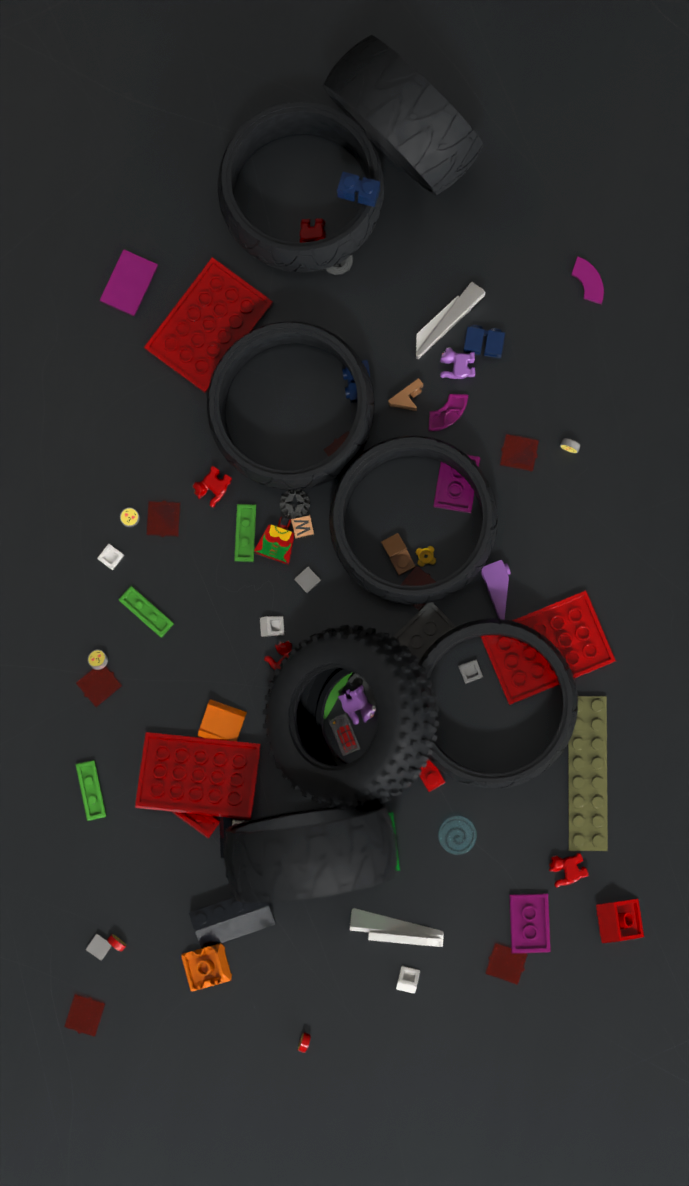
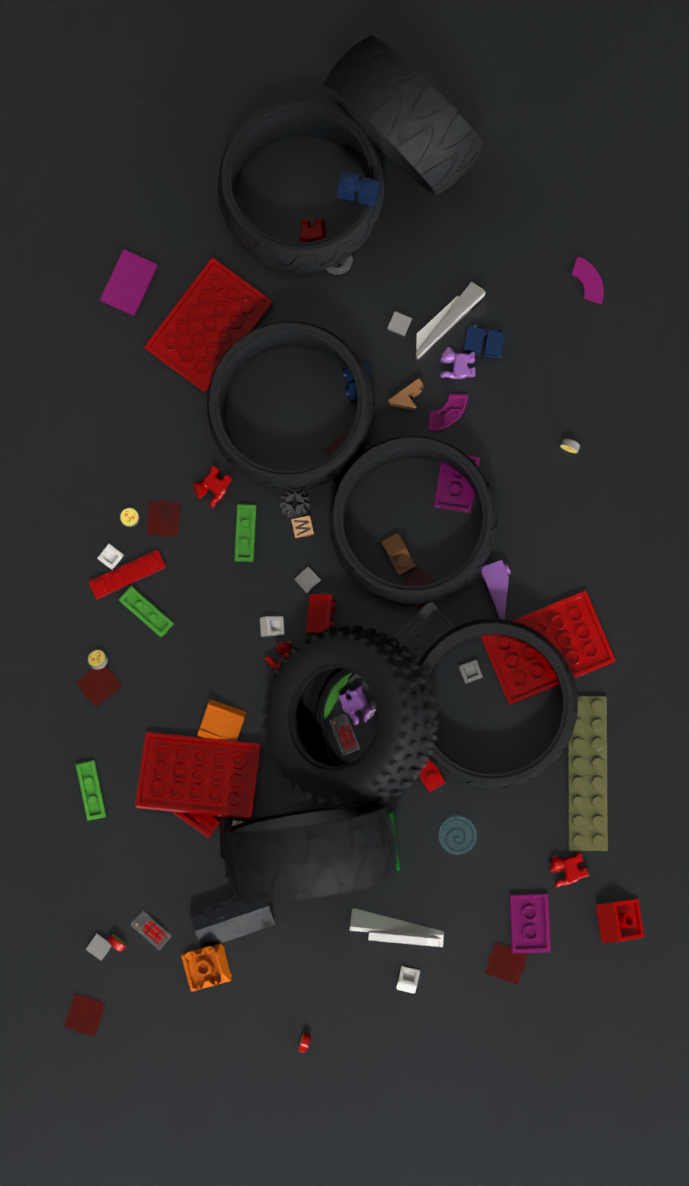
torso [254,517,295,565] -> none
yellow plate [416,546,436,567] -> none
clear red piece [500,434,539,472] -> none
none -> red plate [88,550,166,600]
none -> tile [130,911,172,951]
none -> red slope [306,594,336,635]
none -> light grey tile [387,311,412,337]

